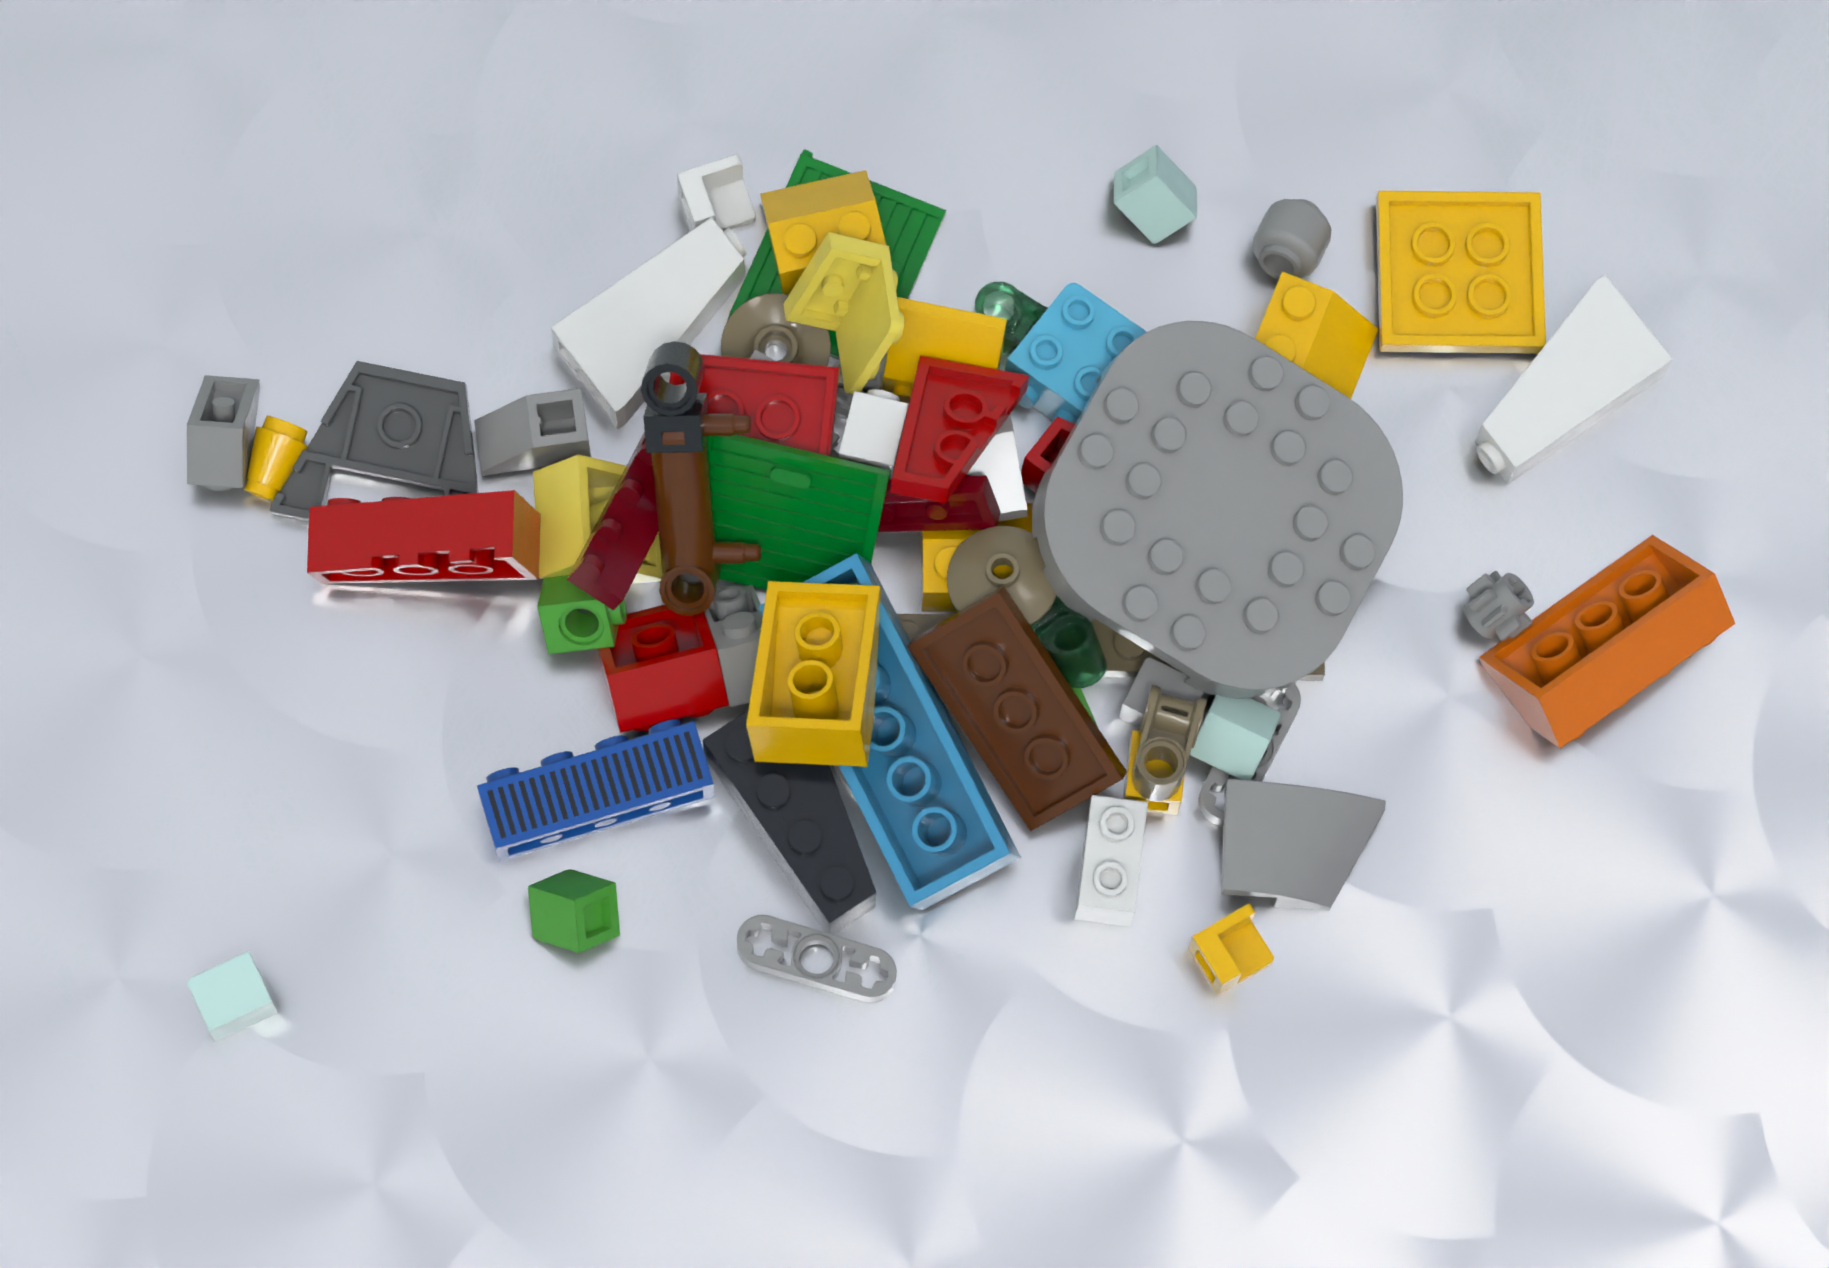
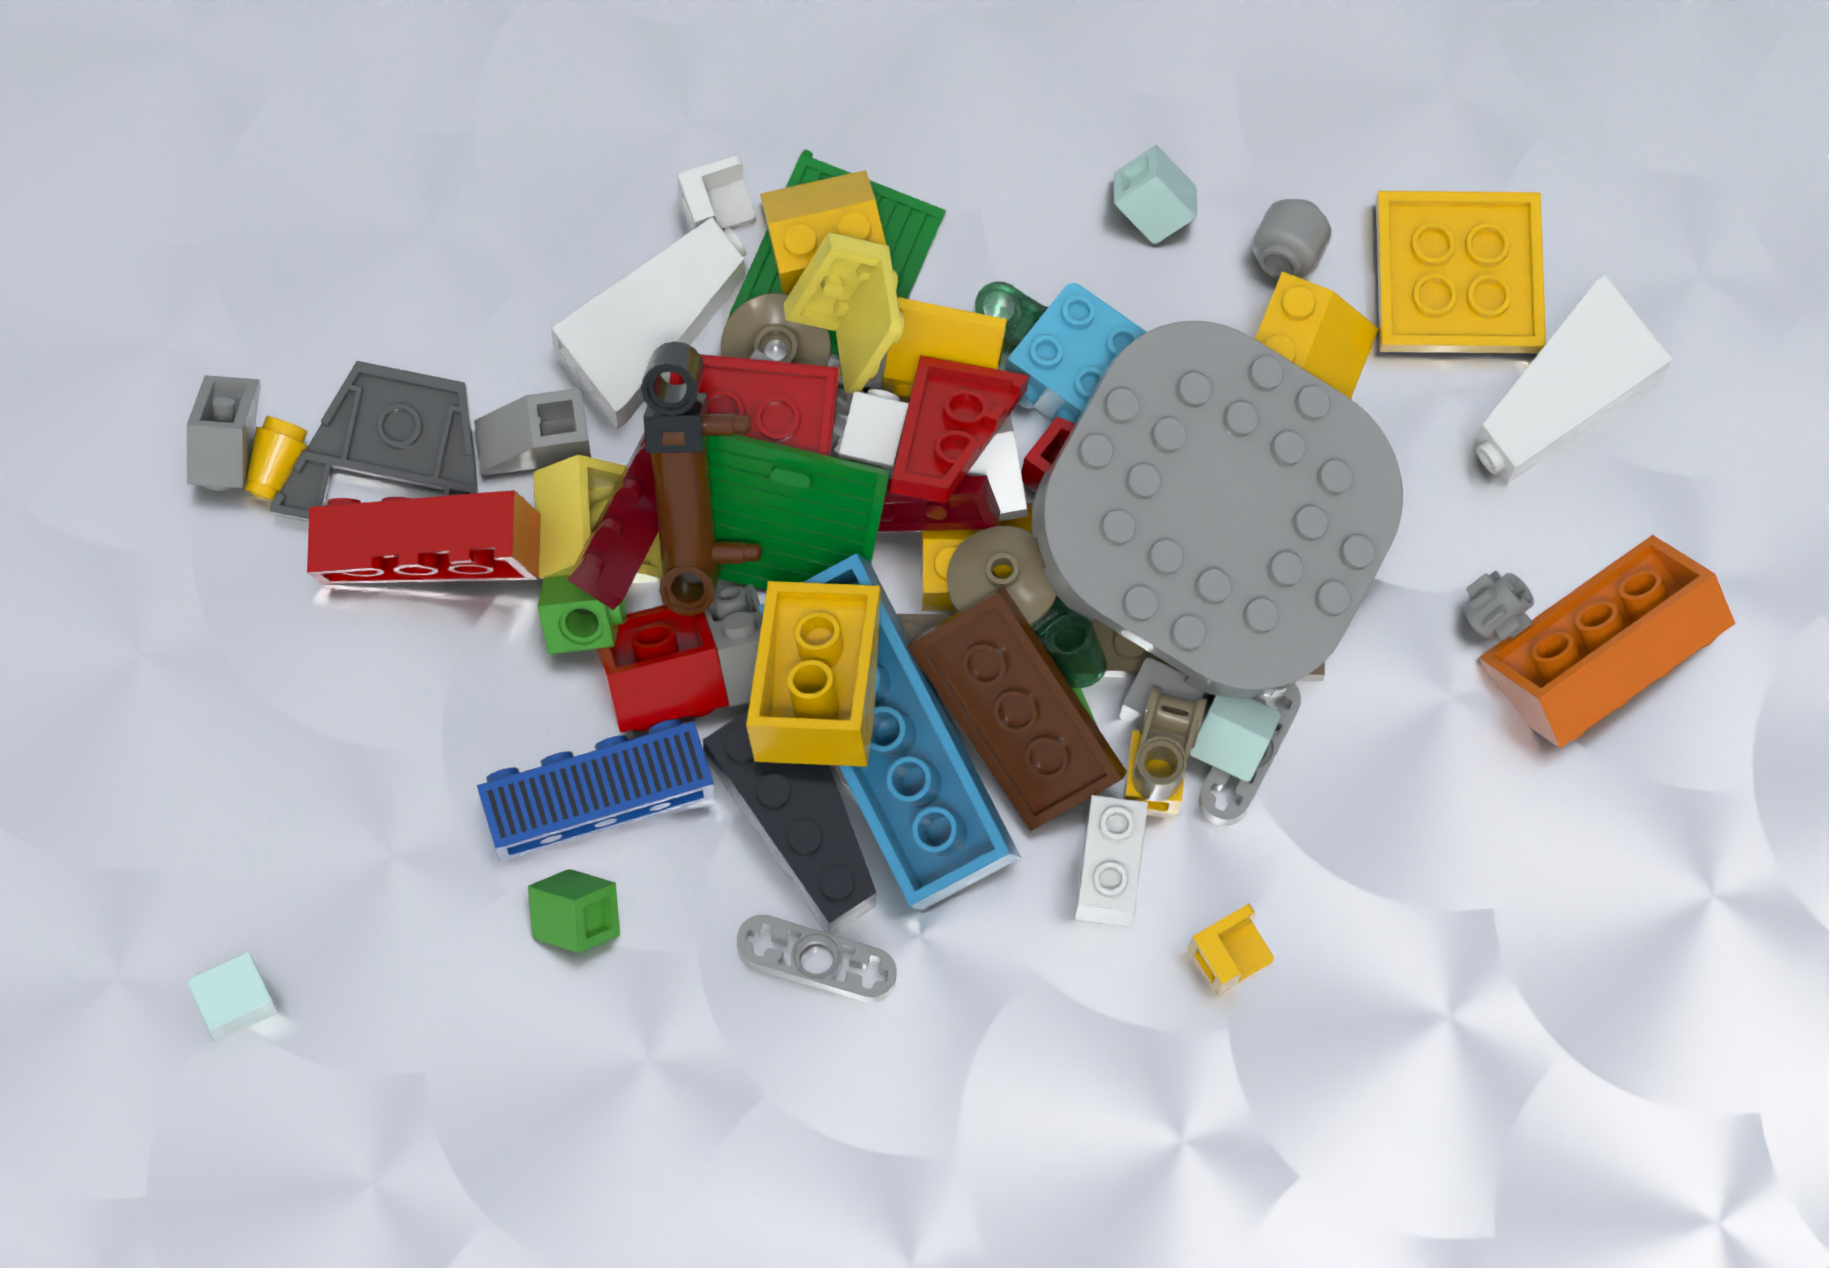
light grey slope [1221,779,1386,911] -> none

